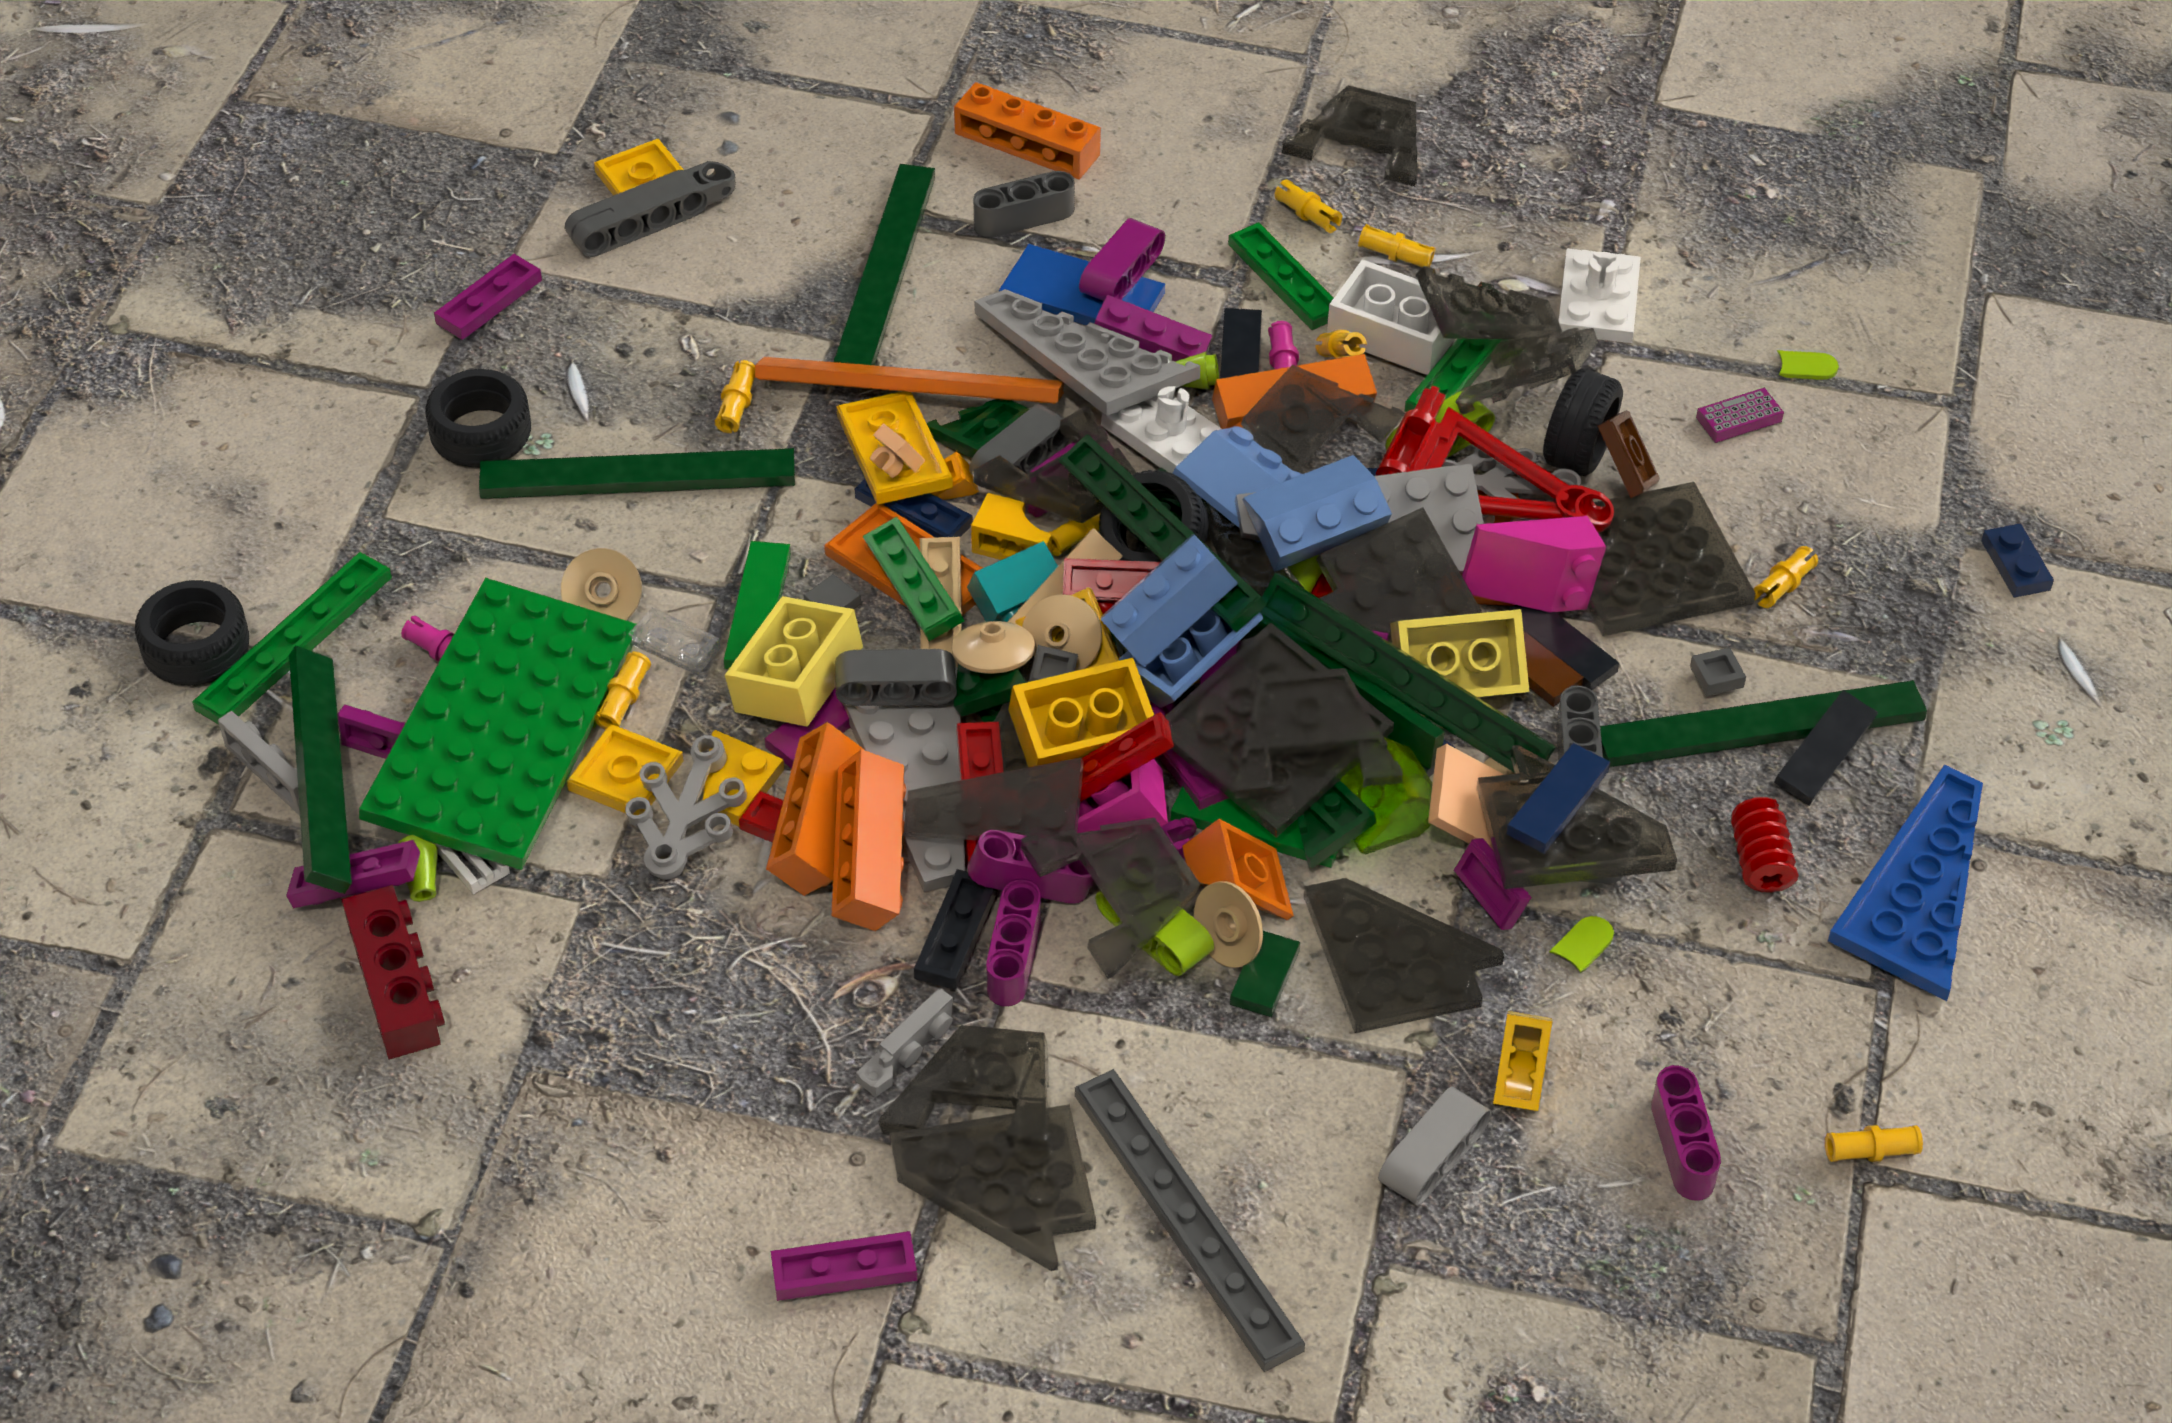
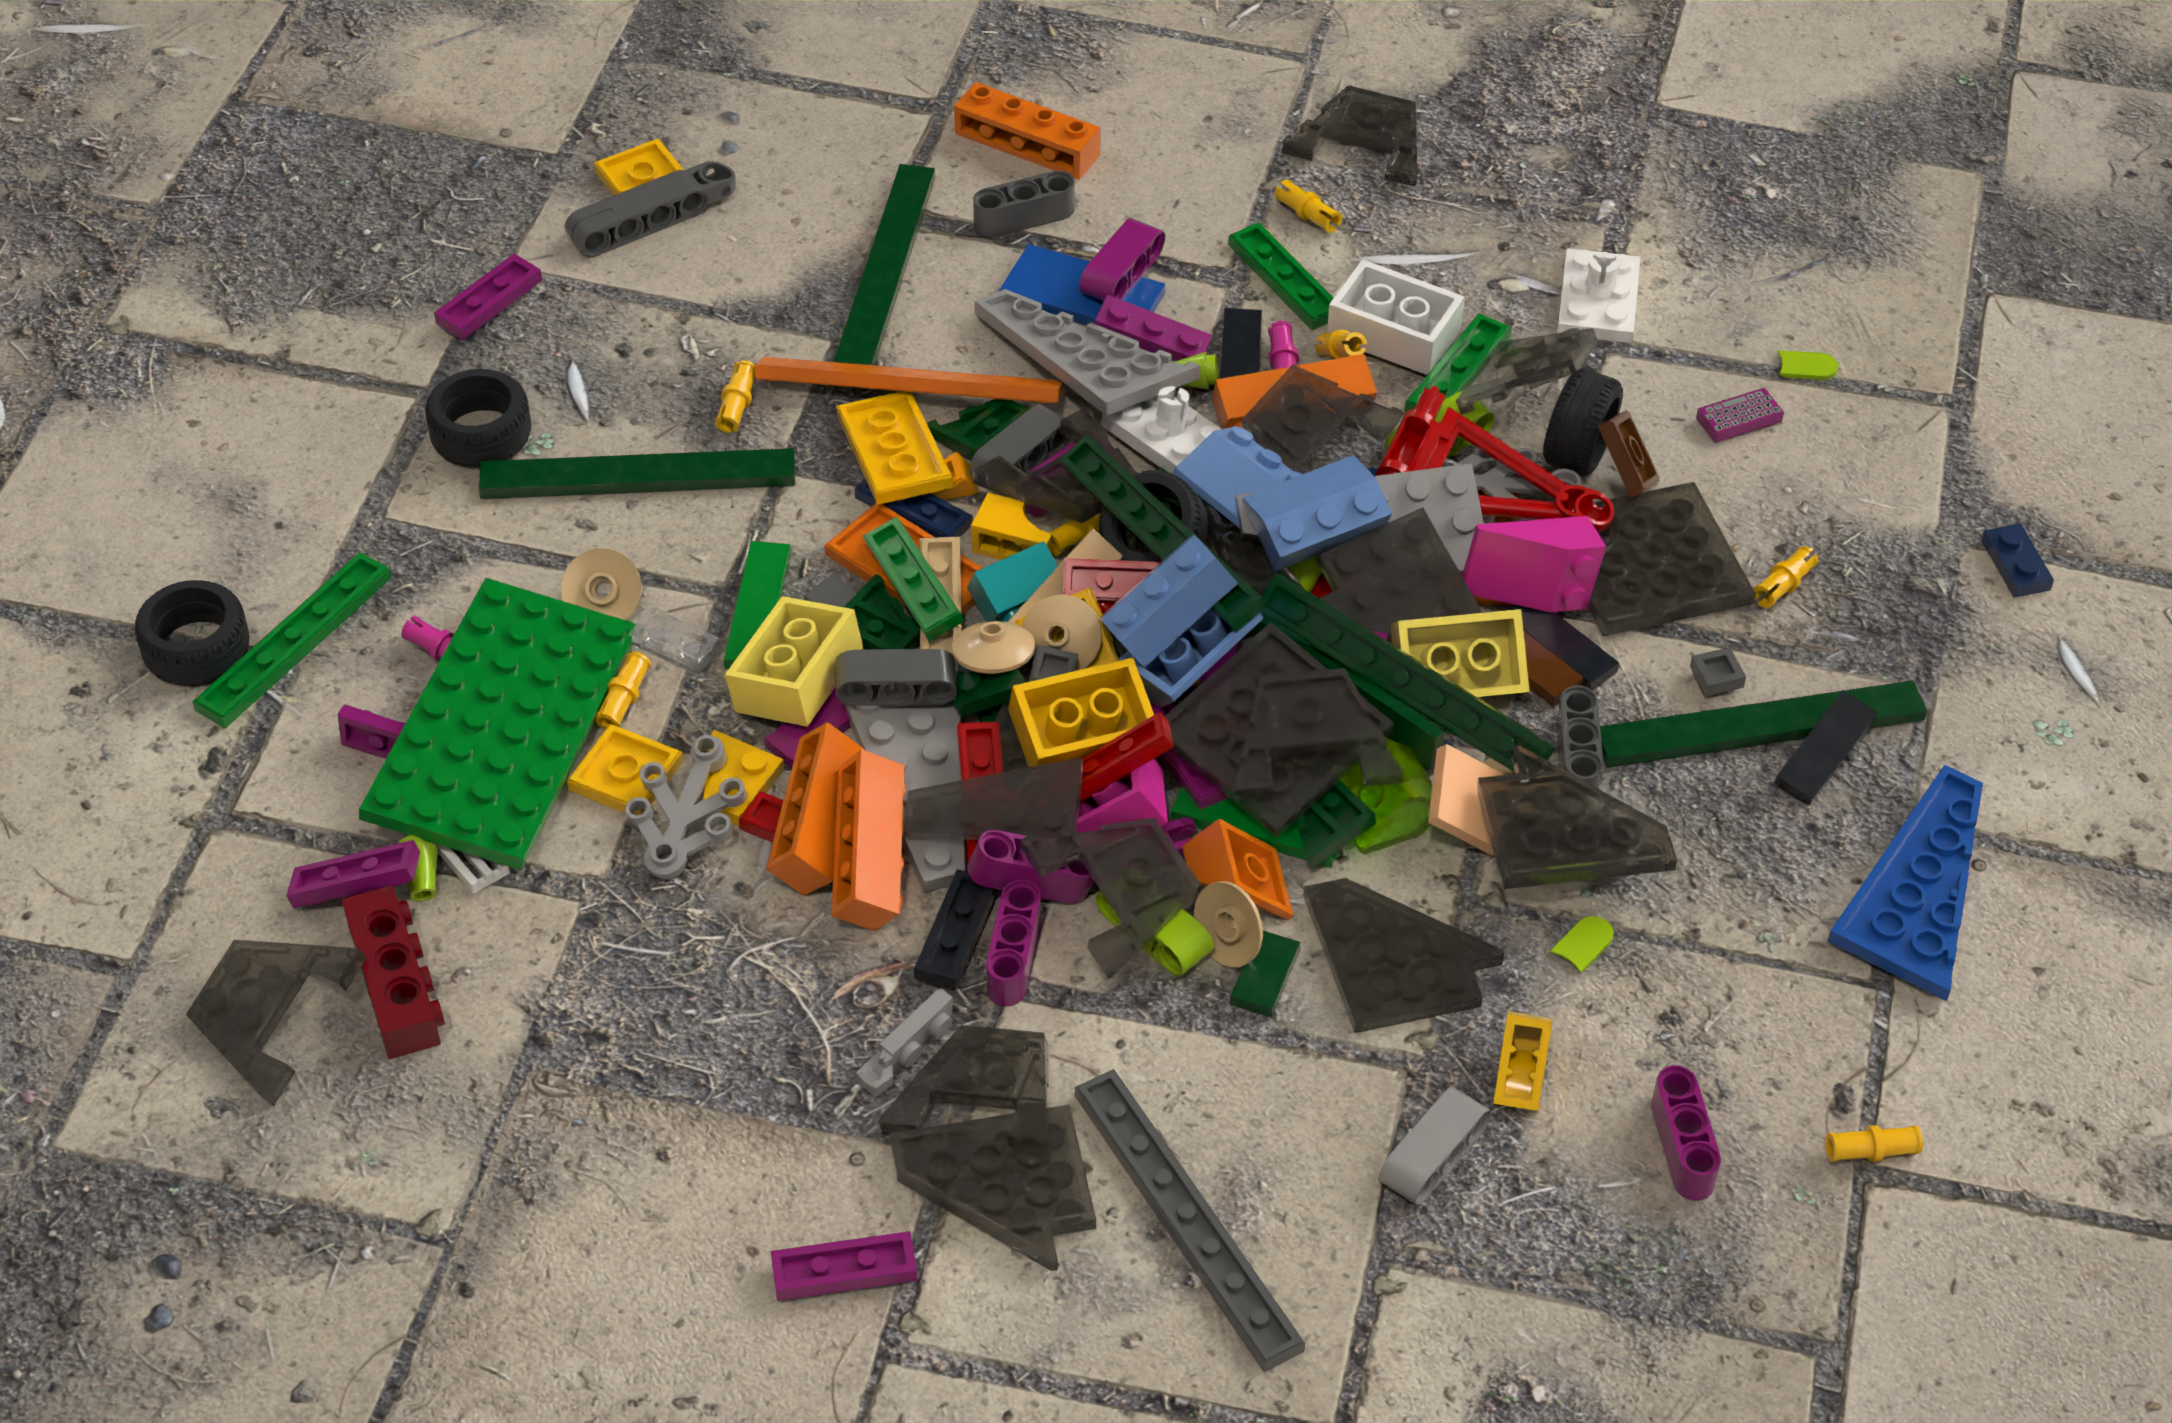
light grey plate [218,711,300,816] -> none
dark green tile [289,645,352,894] -> none
light nougat tile [870,423,925,478] -> none
yellow pin [1358,224,1436,270] -> none
clear smoke wing [1415,266,1562,340] -> none
magenta tile [1453,838,1532,930] -> none
dark blue tile [1506,743,1610,854] -> none
red piece [1730,797,1799,893] -> none
none -> clear smoke wing [186,939,367,1106]
none -> dark green wing [844,574,920,650]

